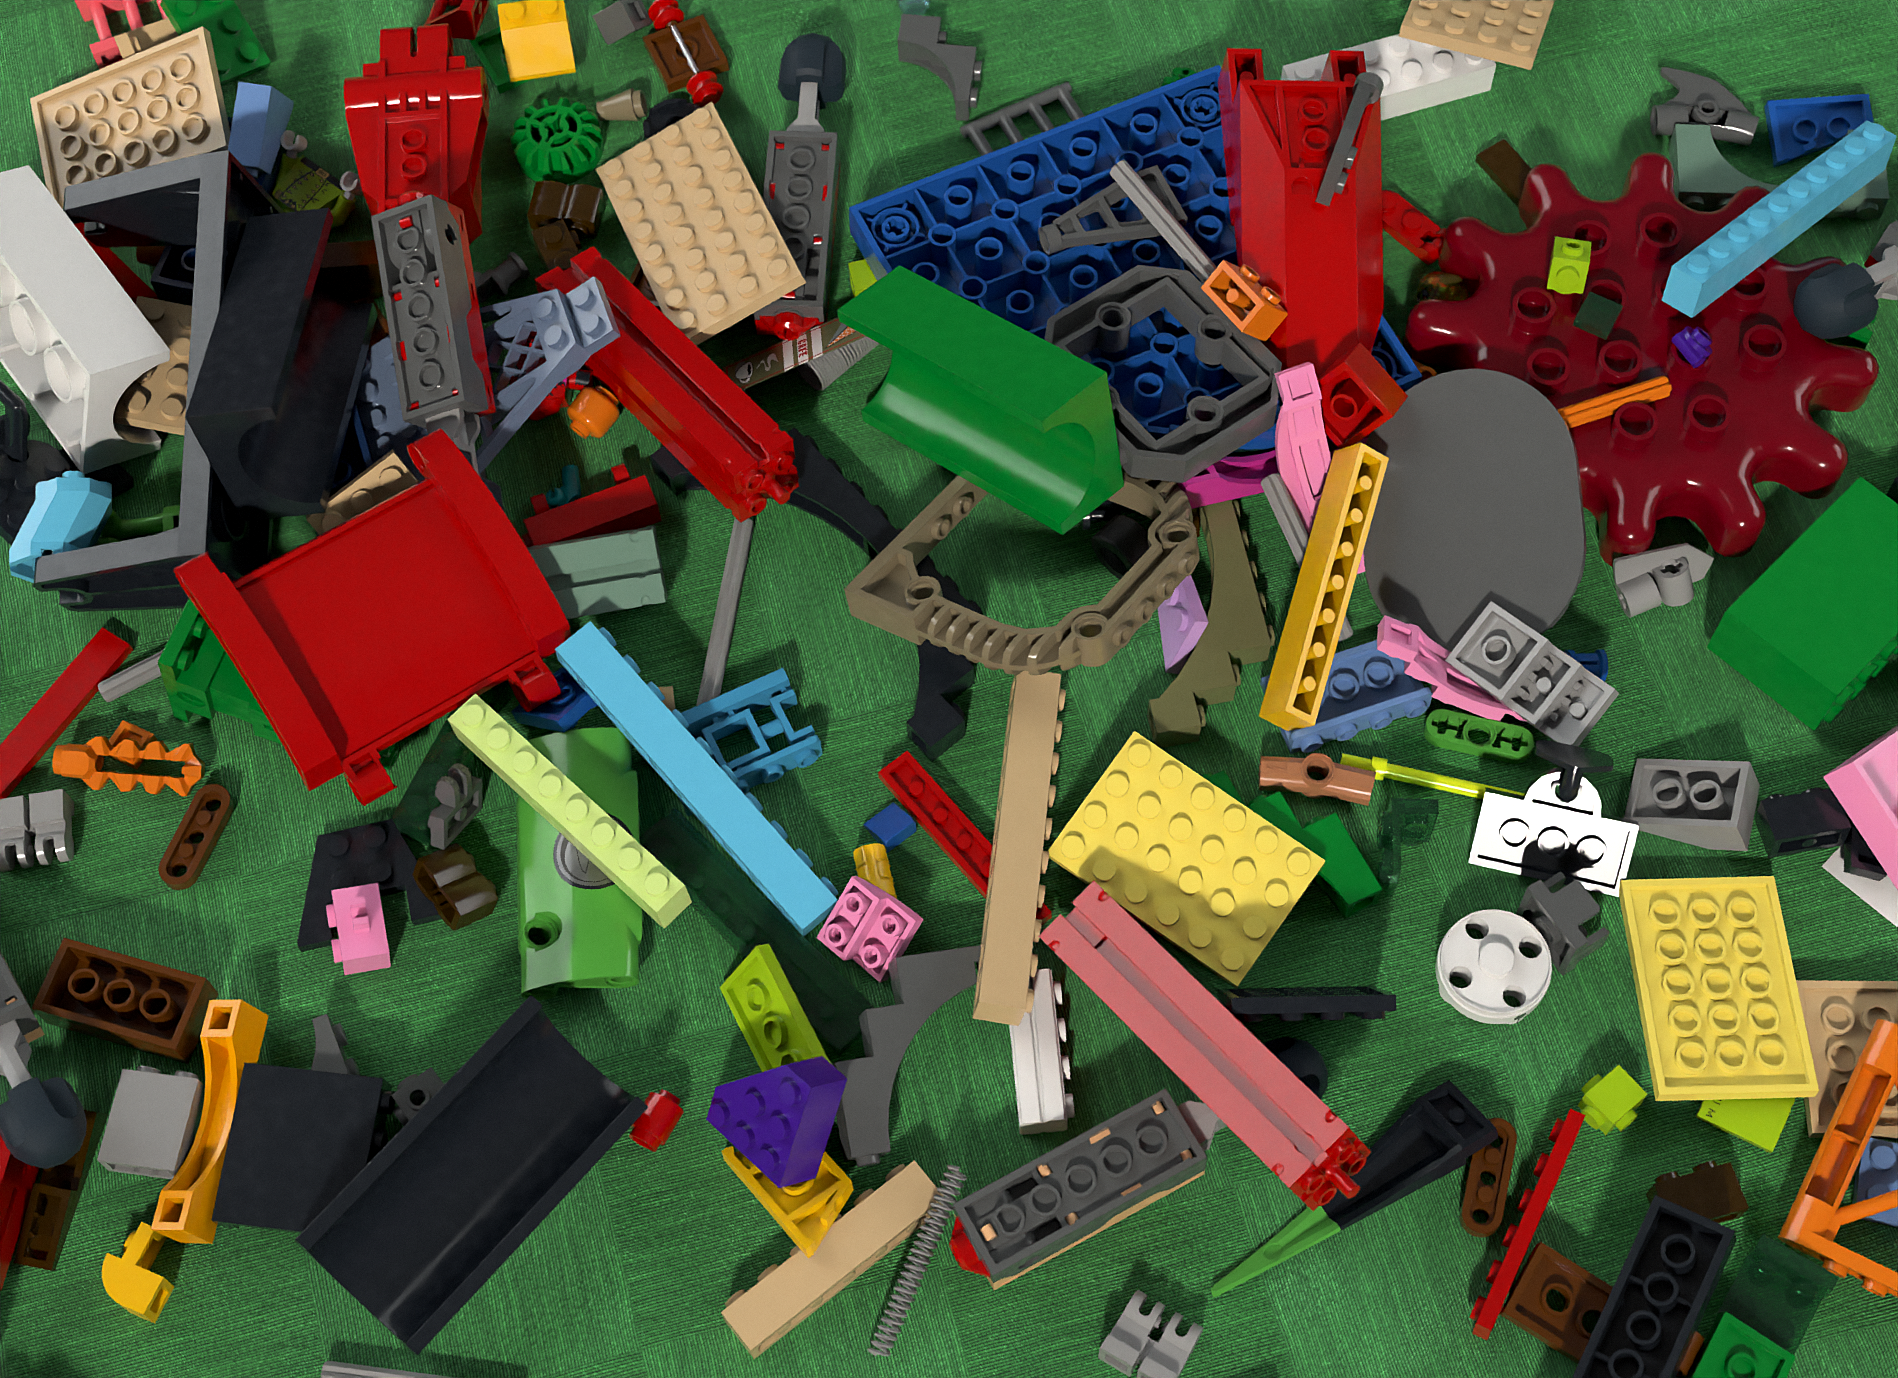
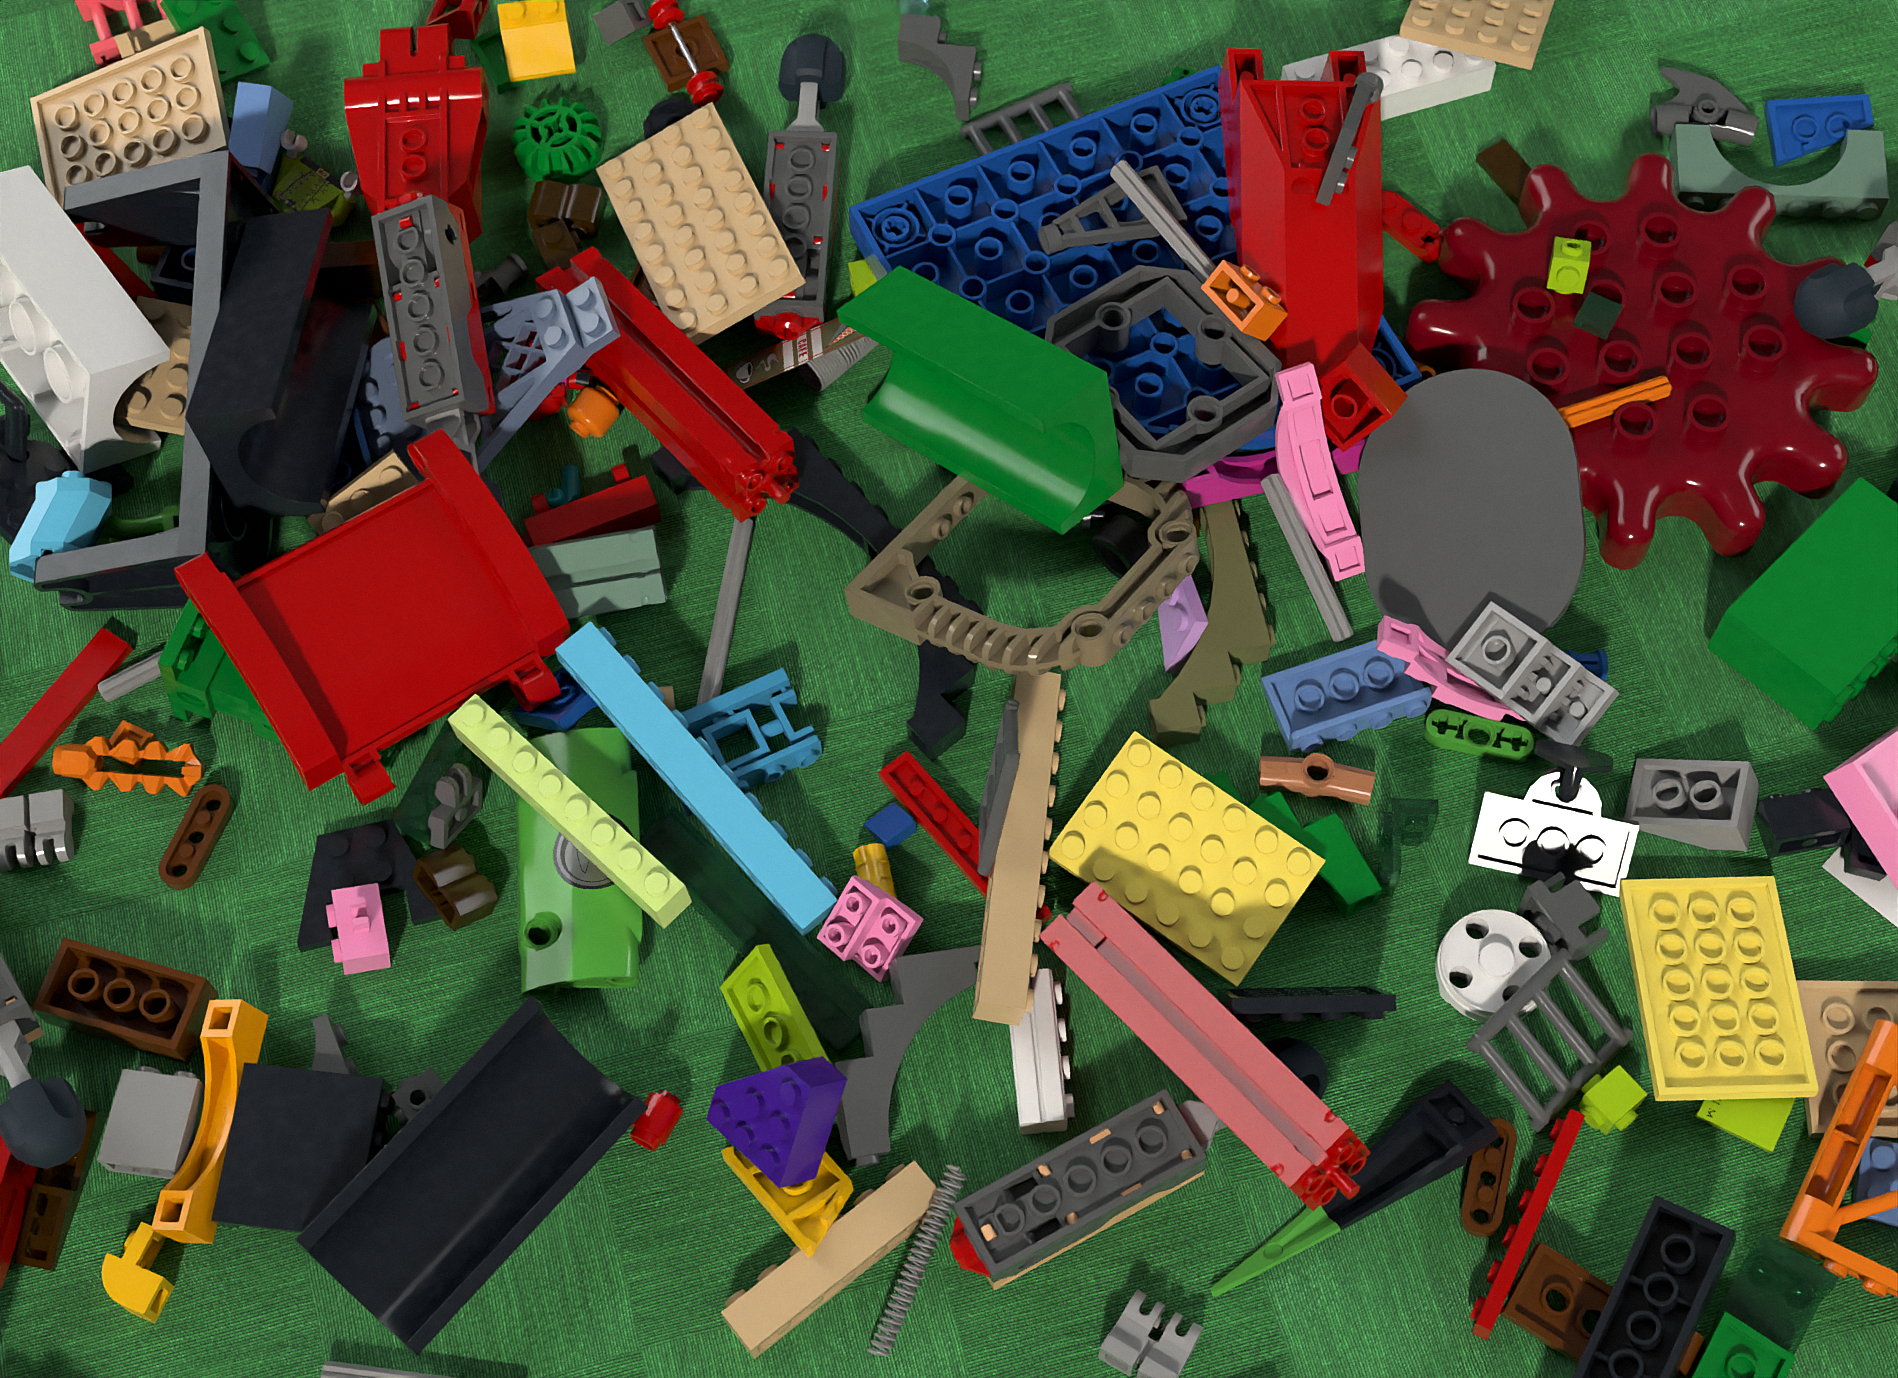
dark tan cone [596,88,648,121] -> none
yellow brick [1259,442,1389,731] -> none
neon yellow bar [1340,753,1525,799] -> none
clear yellow head [1416,271,1468,304] -> none
light grey panel [1613,543,1714,618] -> none
dark brown brick [1646,1161,1749,1224] -> none
medium azure brick [1661,120,1897,318] -> none
dark purple plate [1671,326,1713,368] -> none
none -> dark grey bar [977,699,1021,876]
none -> dark grey bar [1465,948,1634,1132]

